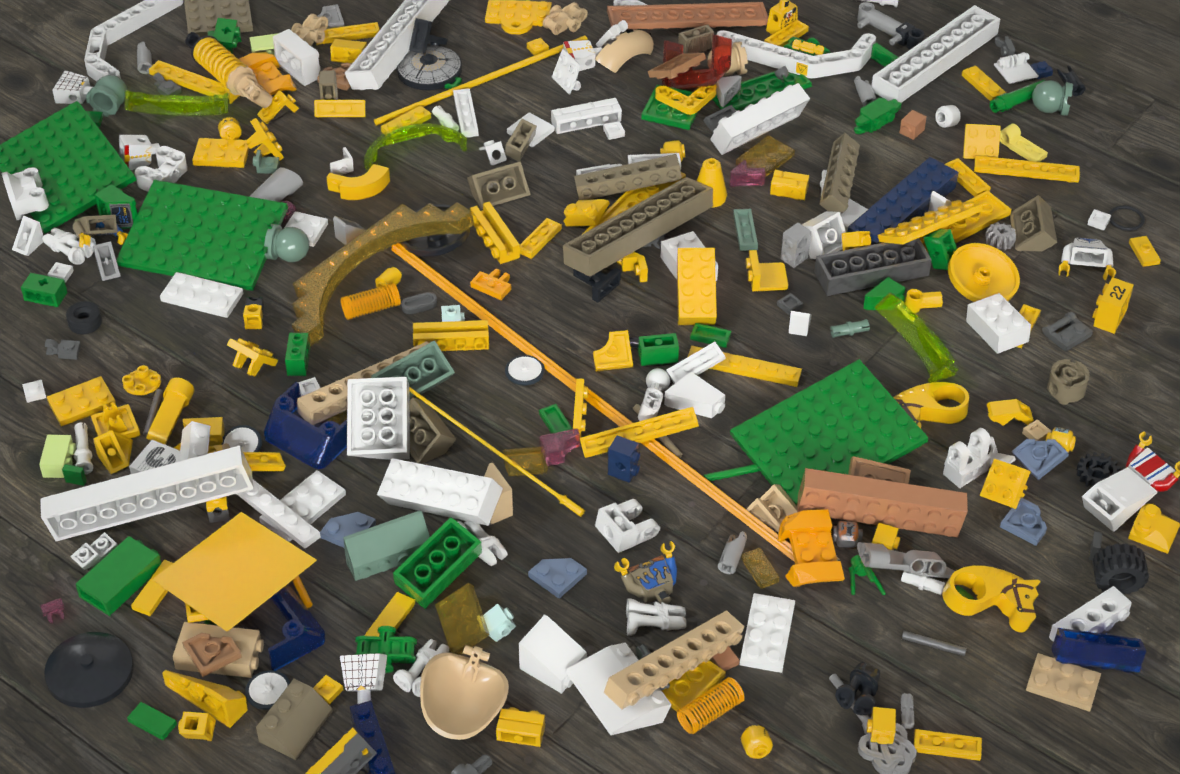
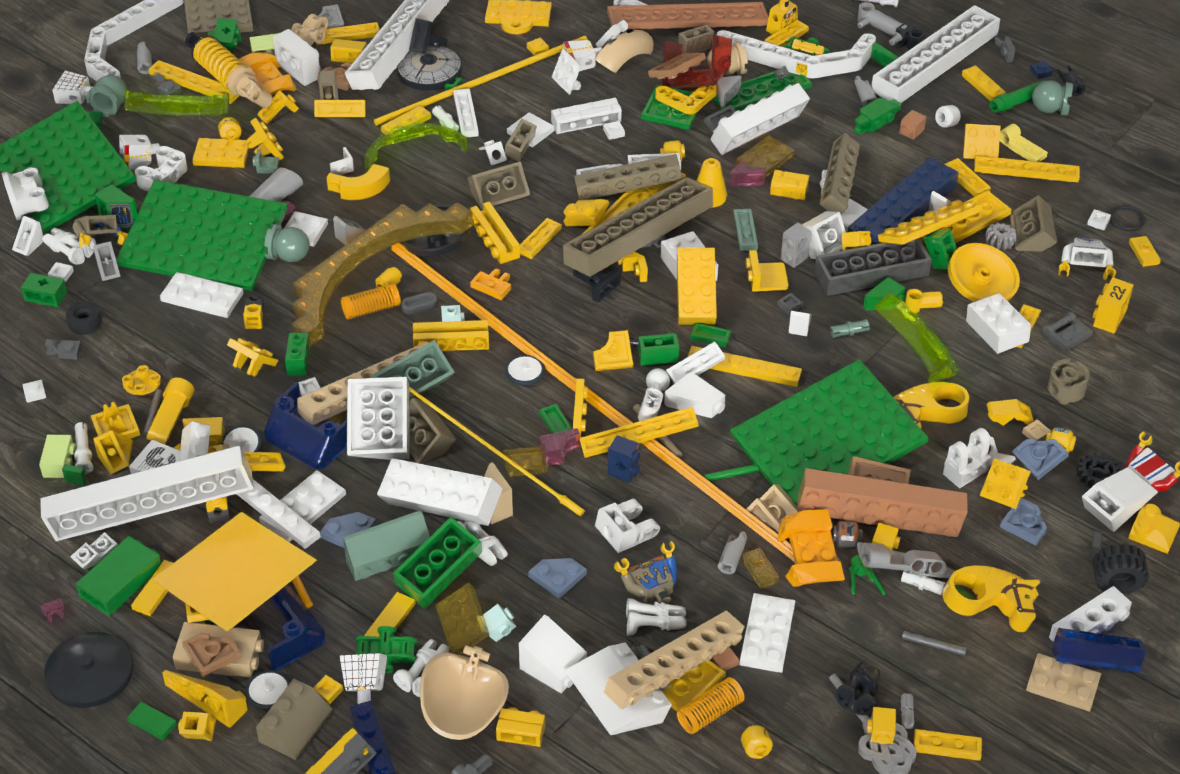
yellow plate [47,376,116,427] -> none
tan axle [543,2,588,35] -> none
white hinge [994,52,1038,84] -> none

